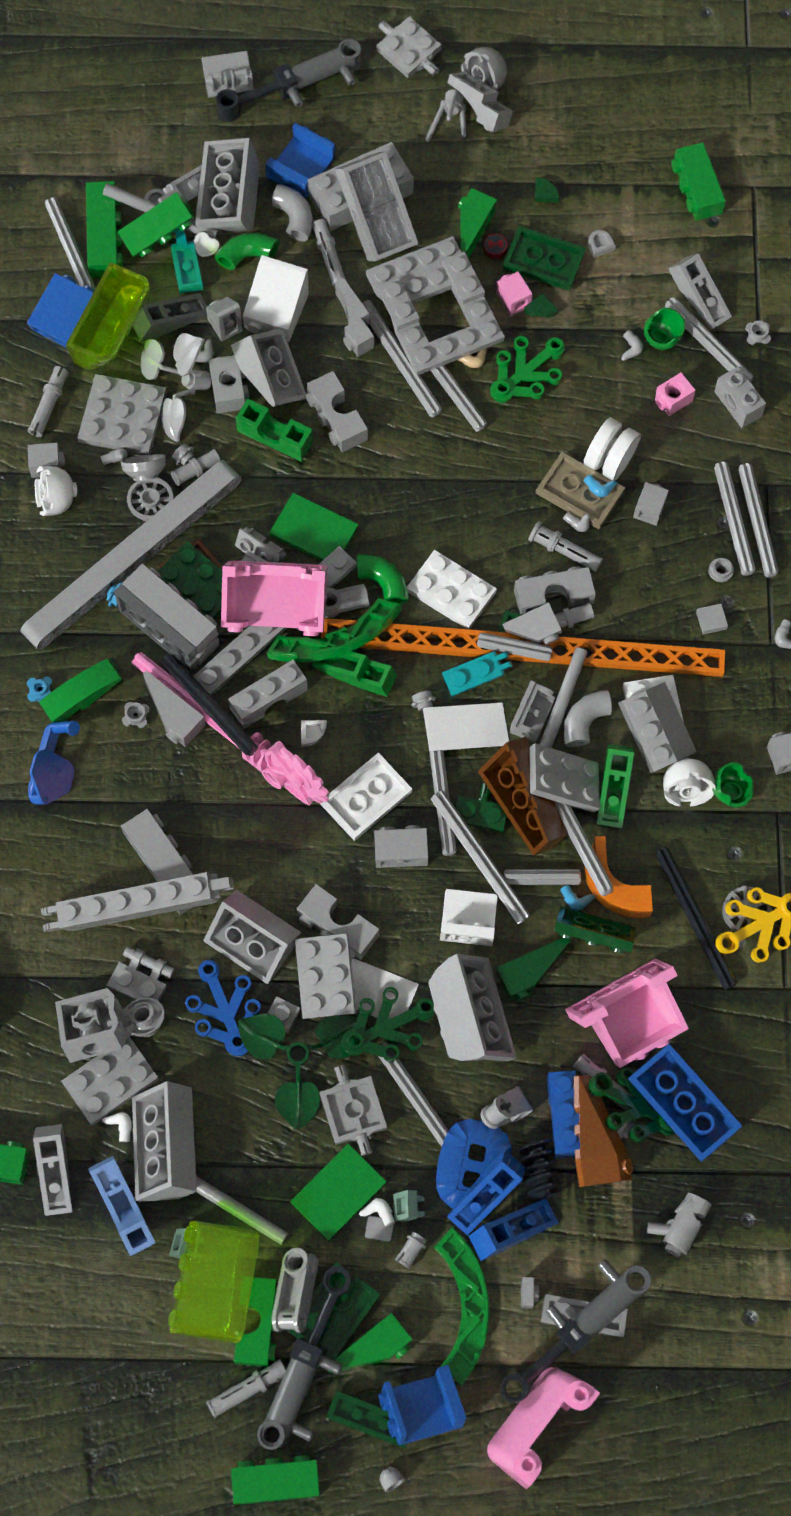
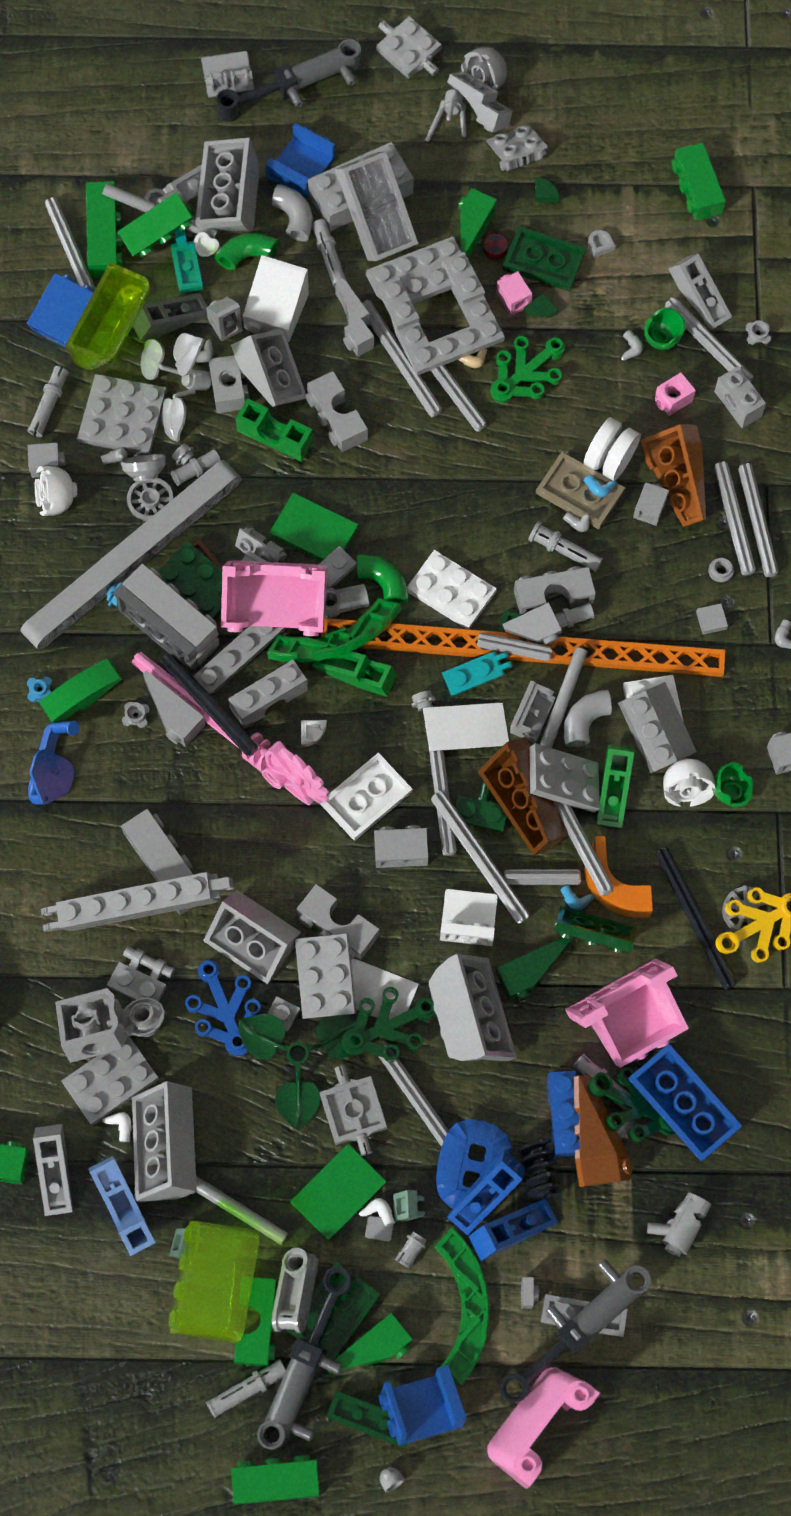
light grey piece [481,1086,533,1129] -> none
none -> light grey hinge [486,125,547,171]
none -> dark orange wedge [641,424,706,527]

